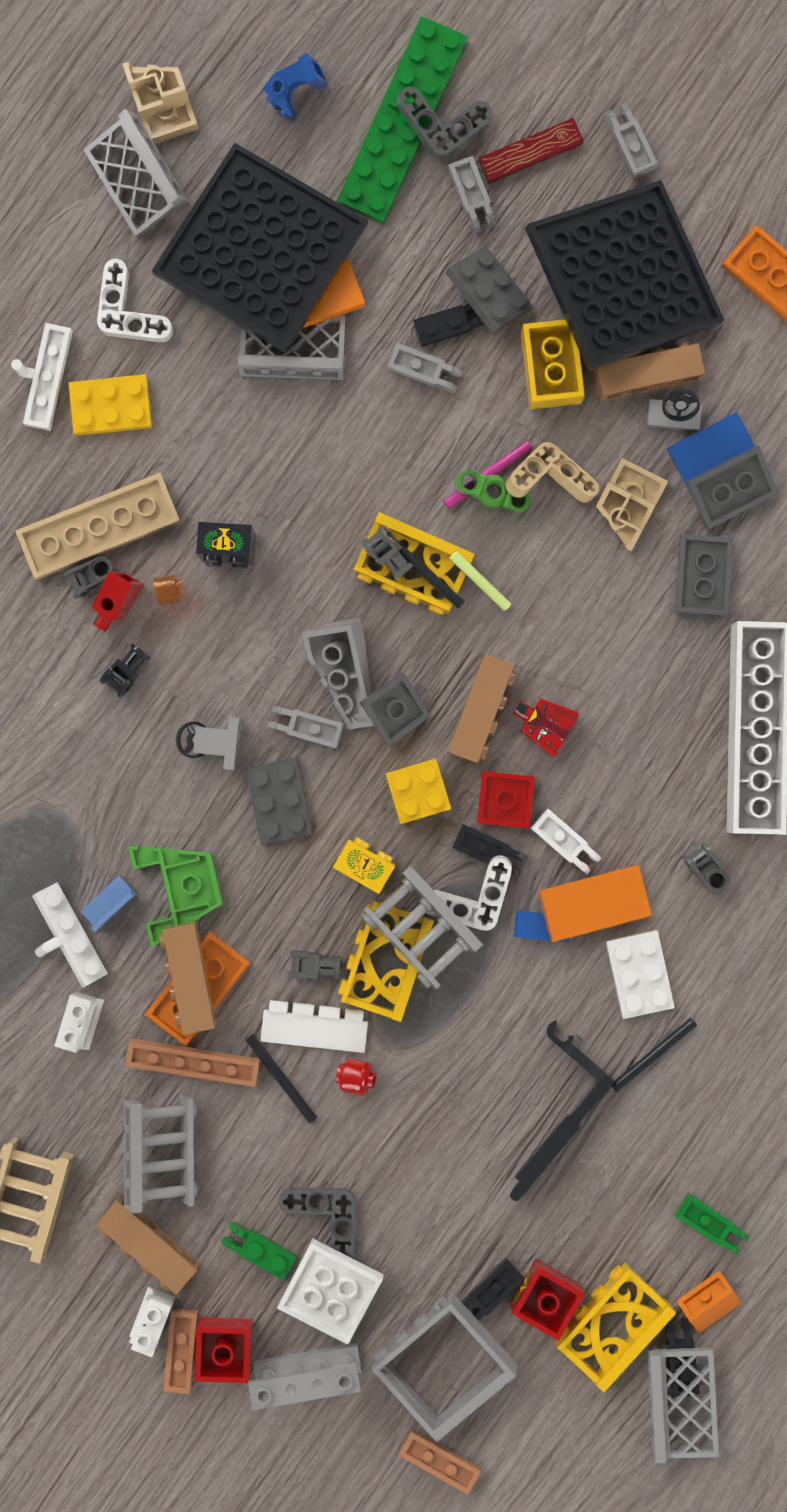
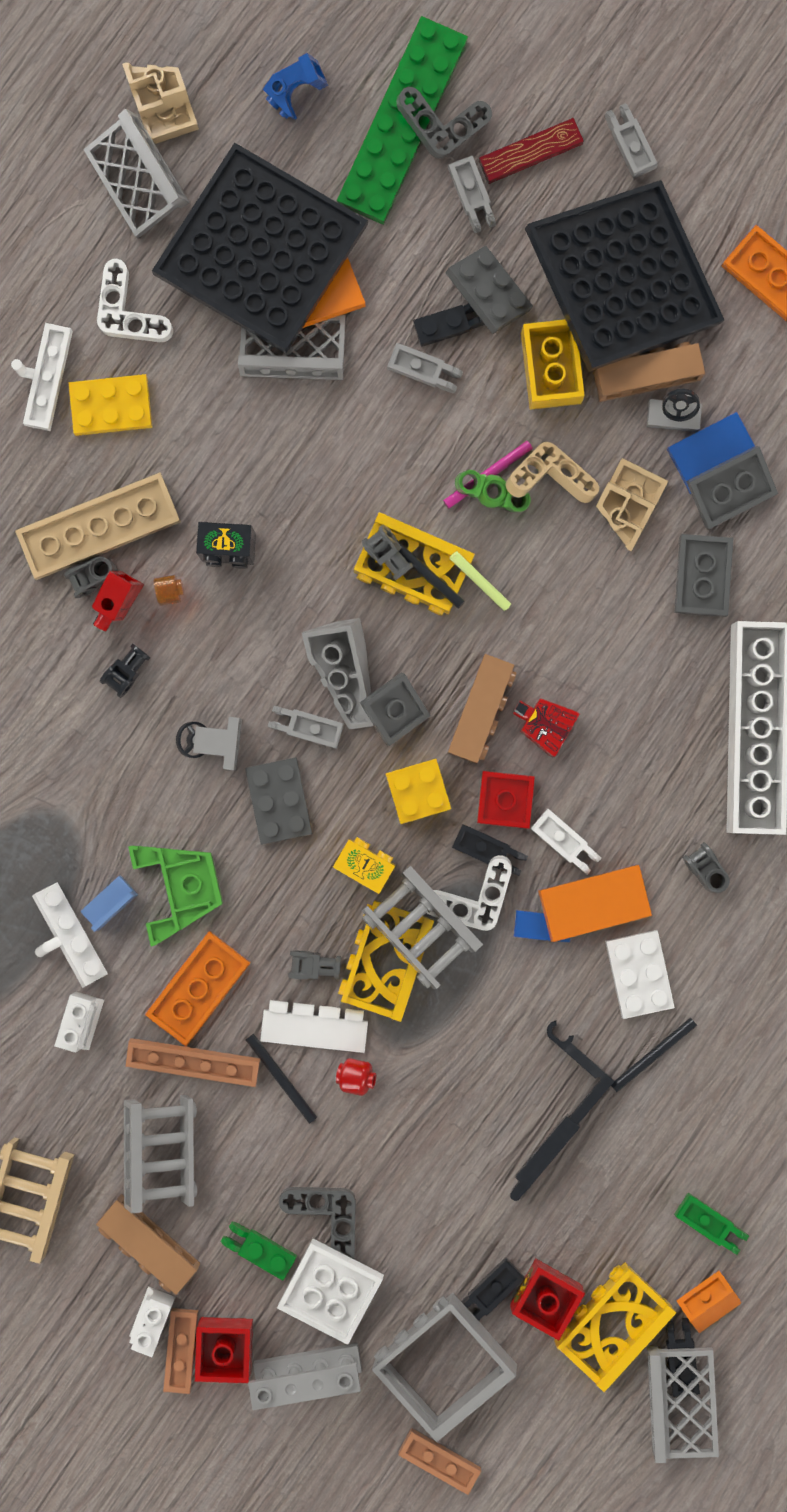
medium nougat brick [160,921,217,1035] -> none

